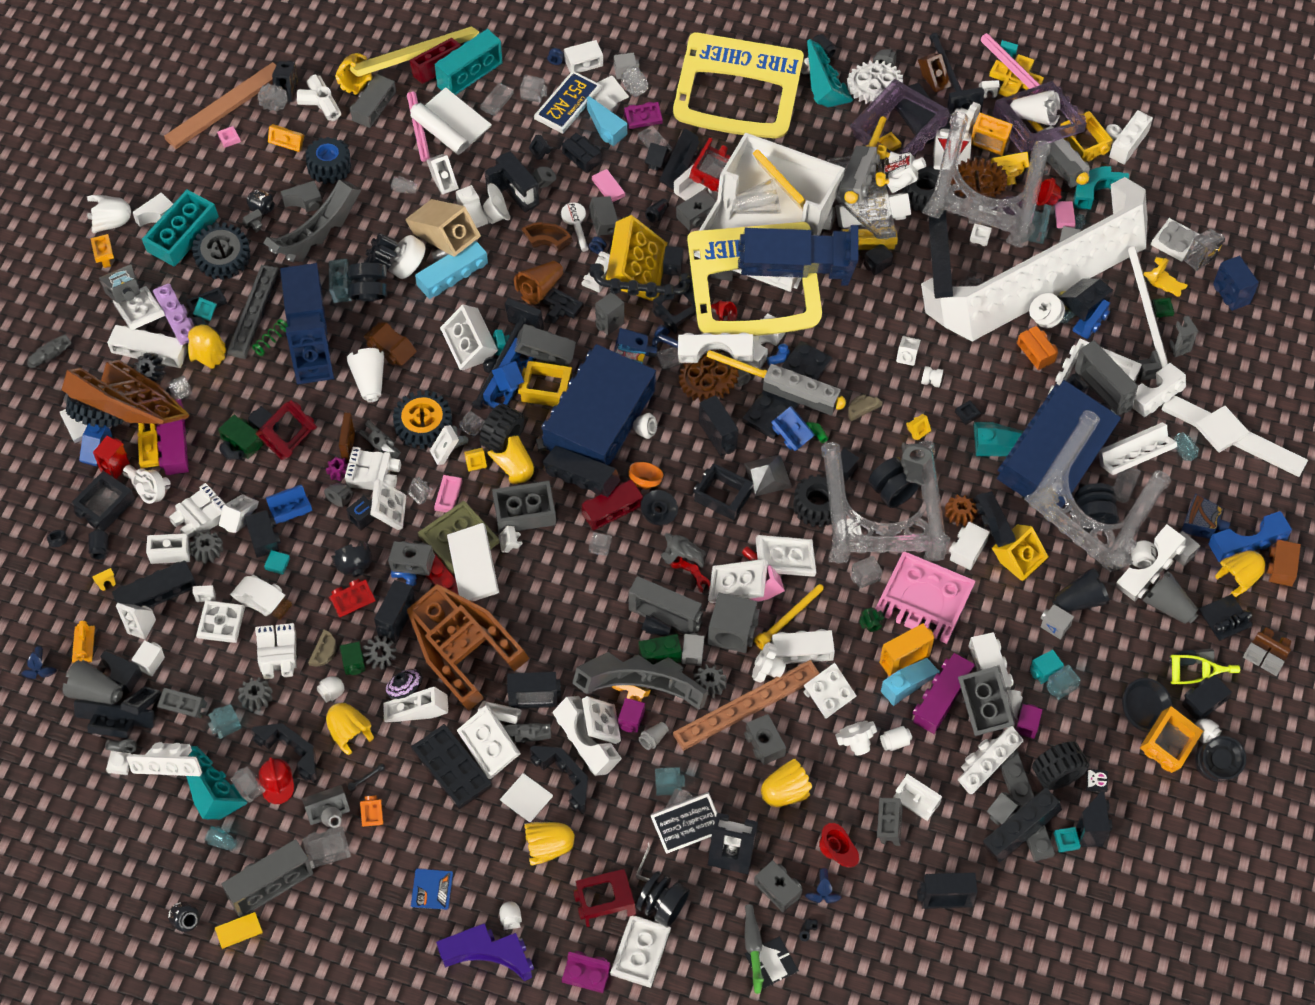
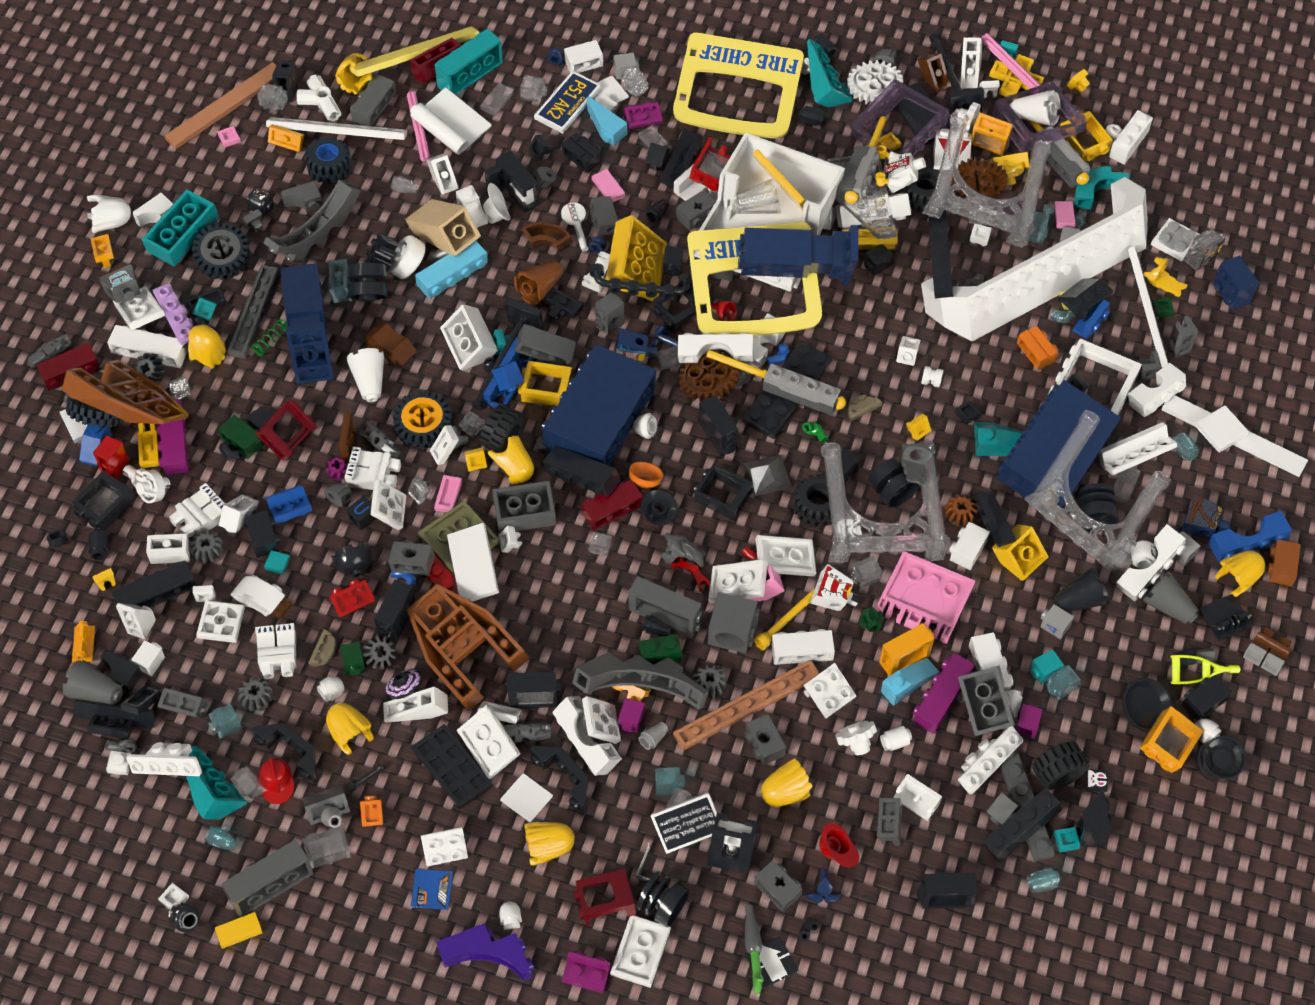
dark blue plant [21,646,57,679] -> none
light grey brick [682,633,704,666] -> none
white plant [752,642,786,683] -> none
blue bracket [771,406,815,451] -> none
white piece [1029,293,1065,328] -> none
red piece [1035,178,1062,207] -> none
dark grey window [1075,340,1138,416] -> none
none -> dark red brick [36,343,100,391]
none -> white tile [158,883,189,909]
none -> white tile [266,117,407,140]
none -> white hinge [421,827,468,866]
none -> black brick [799,105,825,127]
none -> torso [810,564,860,611]
none -> white slope [961,38,983,89]
none -> clear light blue brick [1027,867,1060,894]
none -> yellow tile [1067,69,1090,93]

